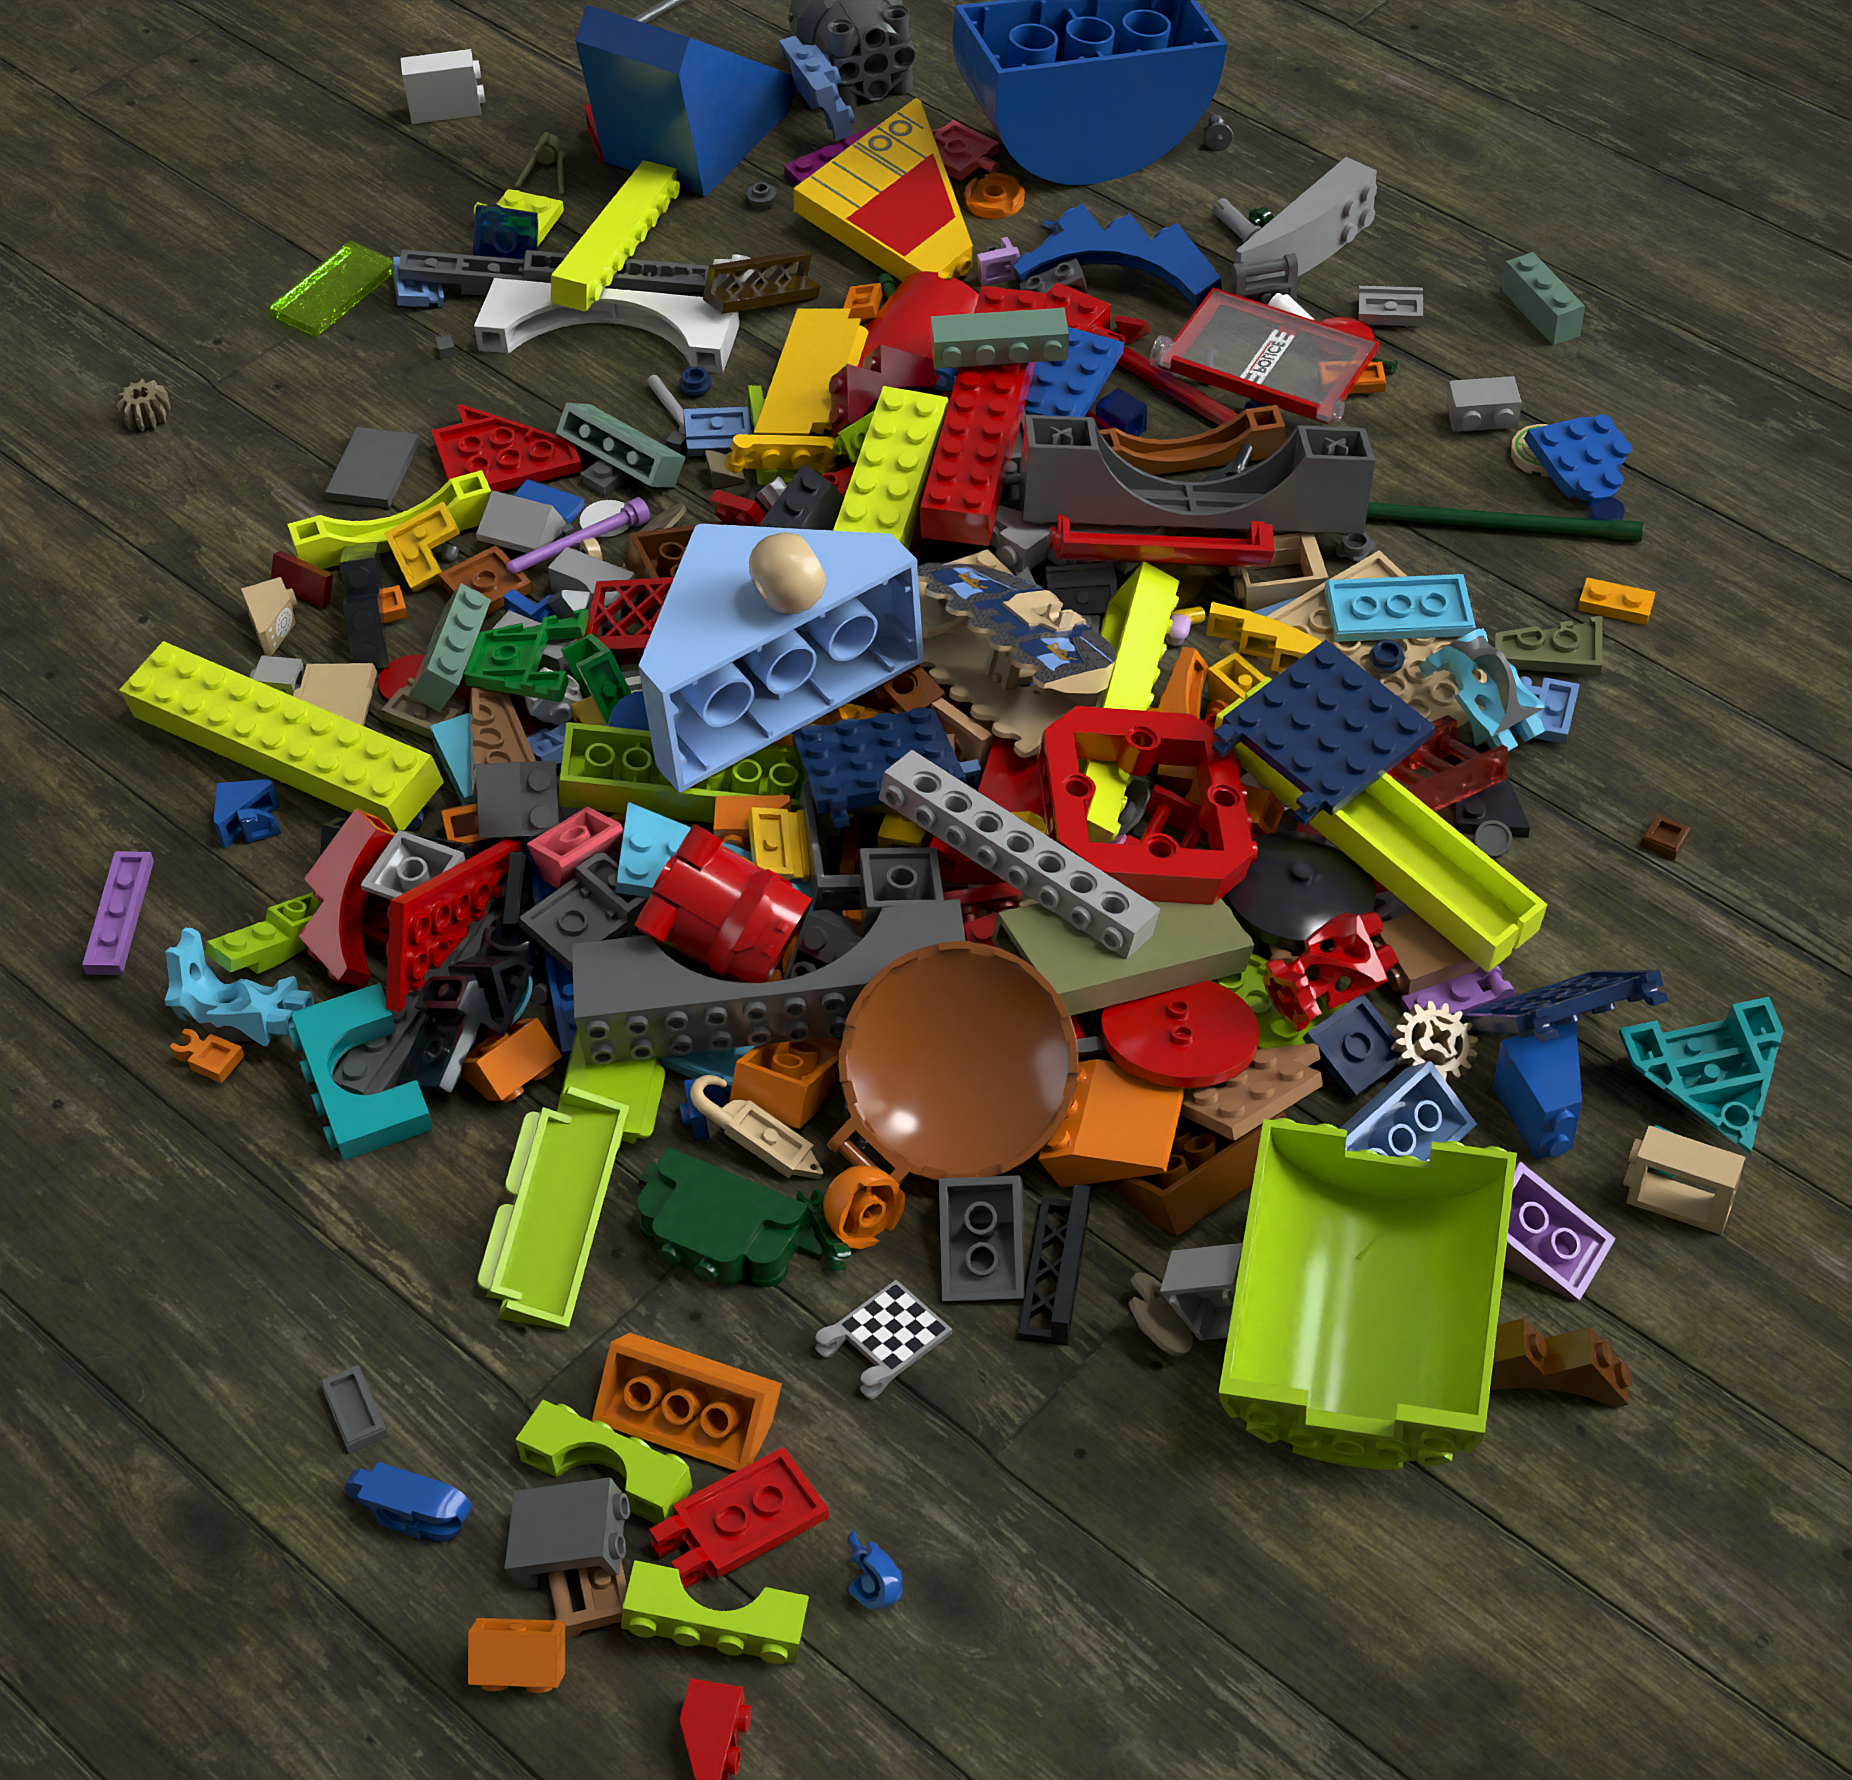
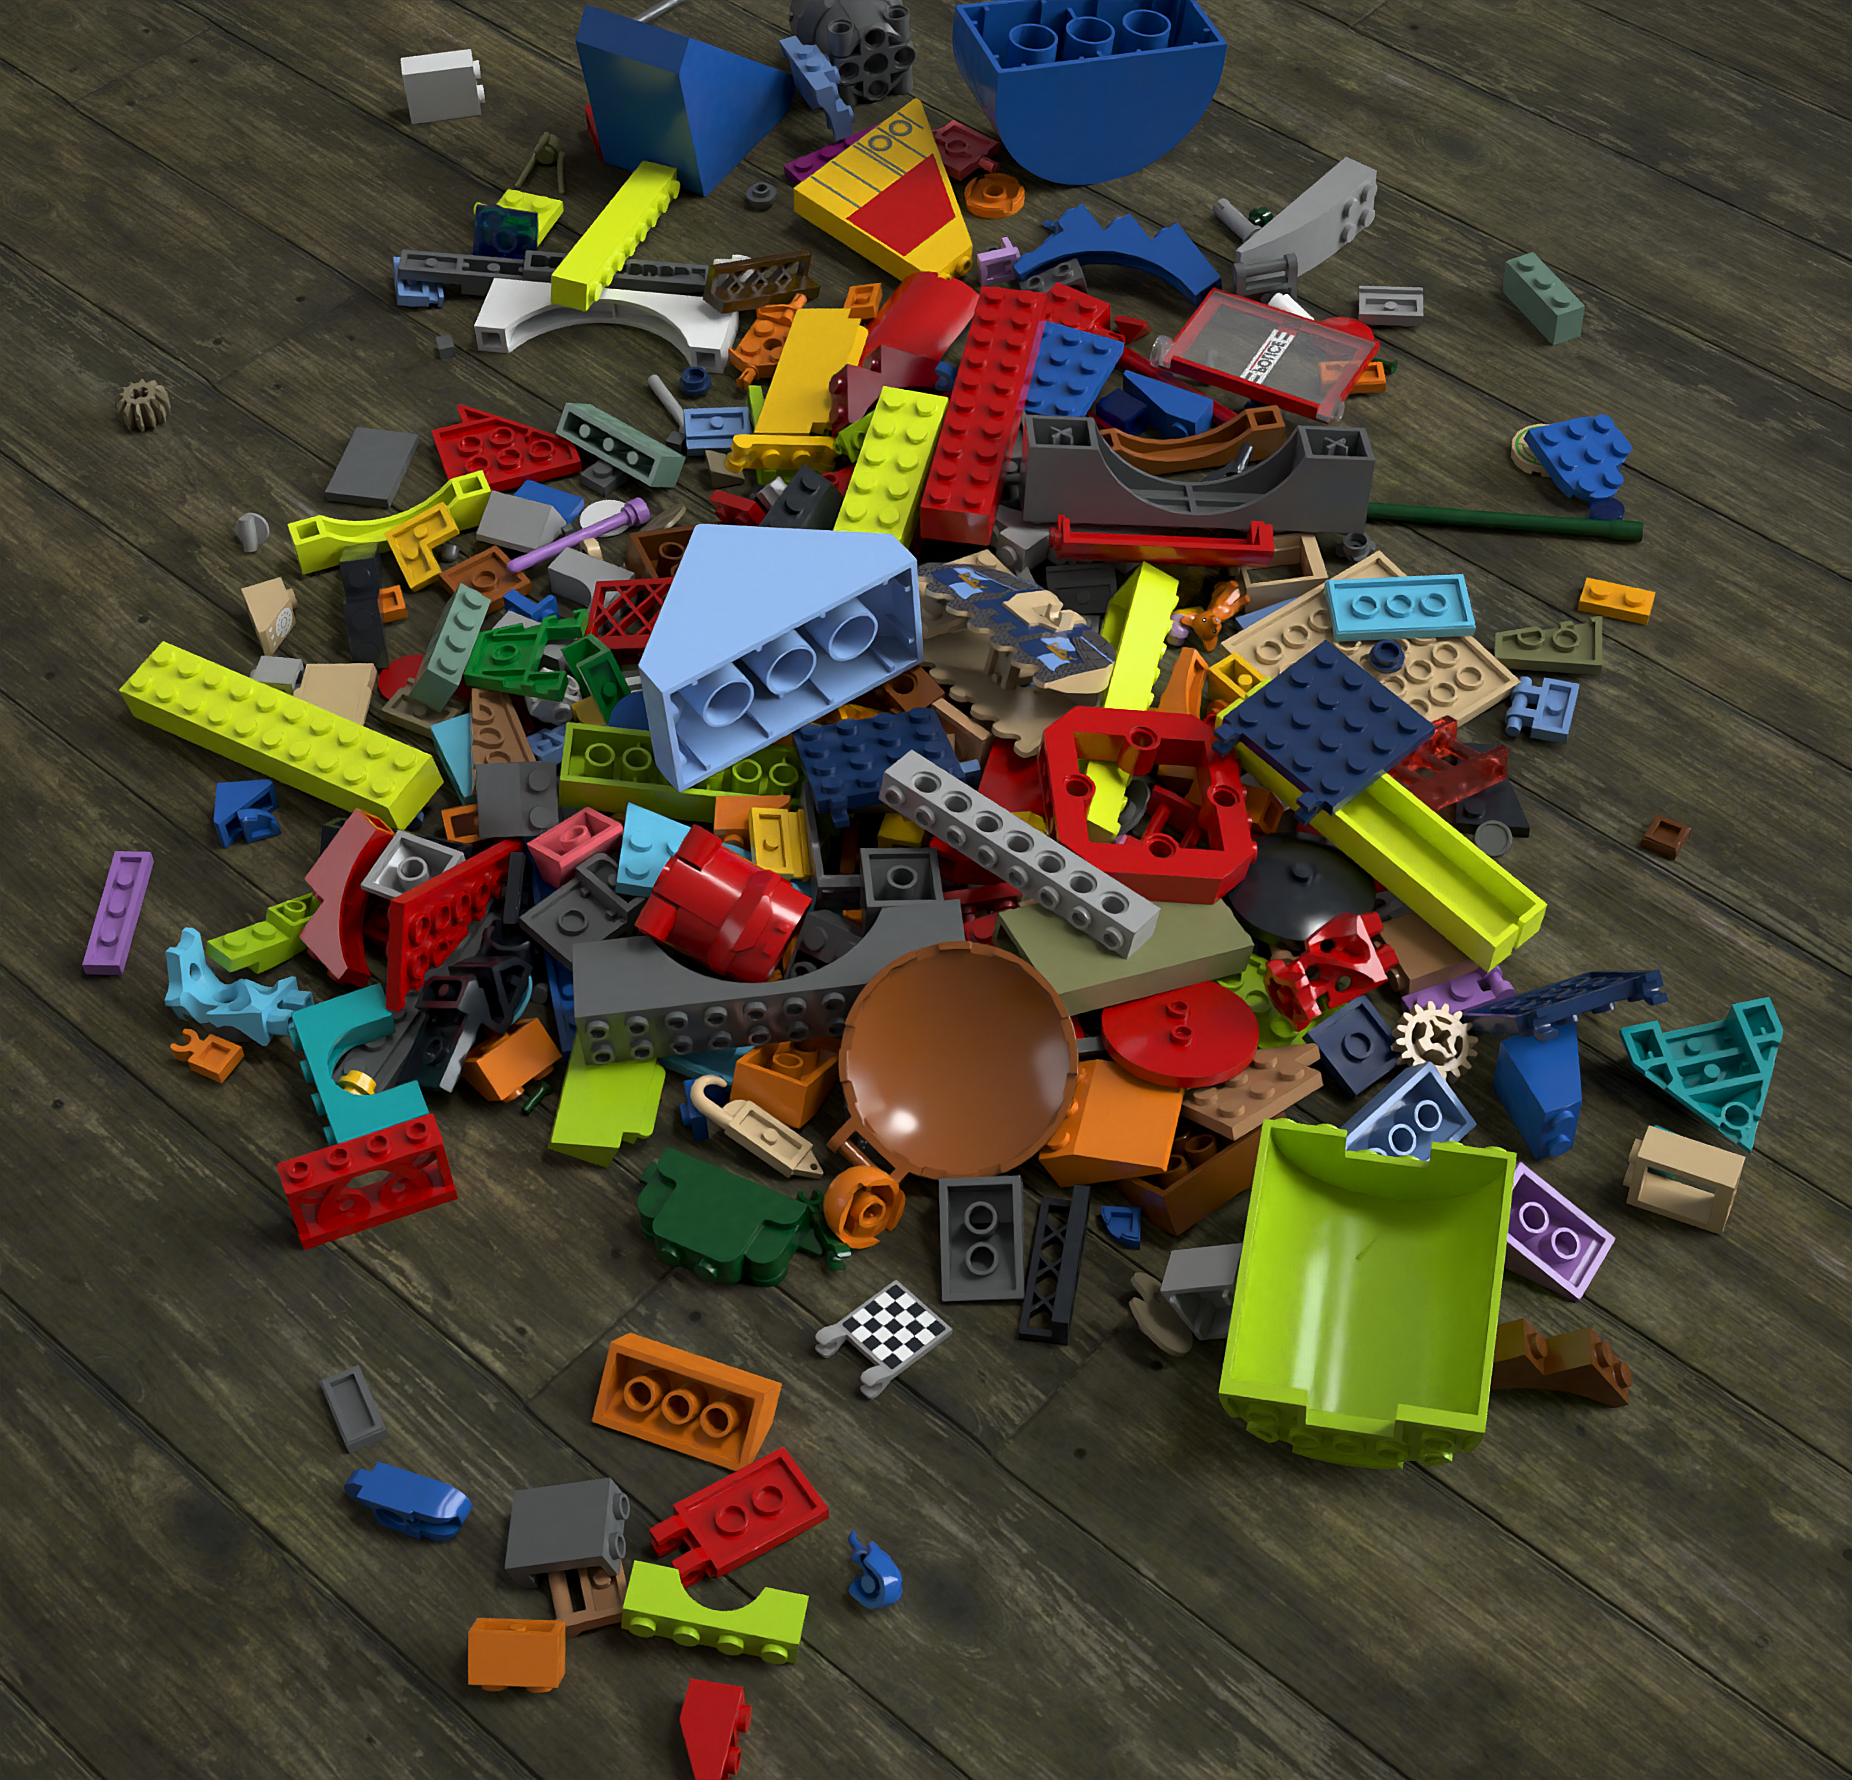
clear neon green tile [268,241,393,337] -> none
dark red tile [271,551,333,608] -> none
lime slope [477,1086,629,1330] -> none
lime arch [516,1400,693,1524] -> none
dark grey slope [548,590,593,620] -> none
tan piece [748,532,826,614] -> none
dark green piece [877,273,896,300] -> none
sand green brick [931,308,1069,369] -> none
dark grey piece [1204,114,1234,151] -> none
yellow slope [1206,602,1322,672] -> none
medium azure hips [1418,628,1545,757] -> none
light grey brick [1446,376,1522,432] -> none
none -> light grey plate [235,513,269,552]
none -> red fence [277,1114,458,1250]
none -> yellow plate [338,1070,376,1095]
none -> dark green piece [521,1080,553,1114]
none -> orange plate [728,293,807,390]
none -> blue tile [1101,1206,1141,1249]
none -> blue slope [1123,370,1213,439]
none -> orange animal [1180,580,1250,652]

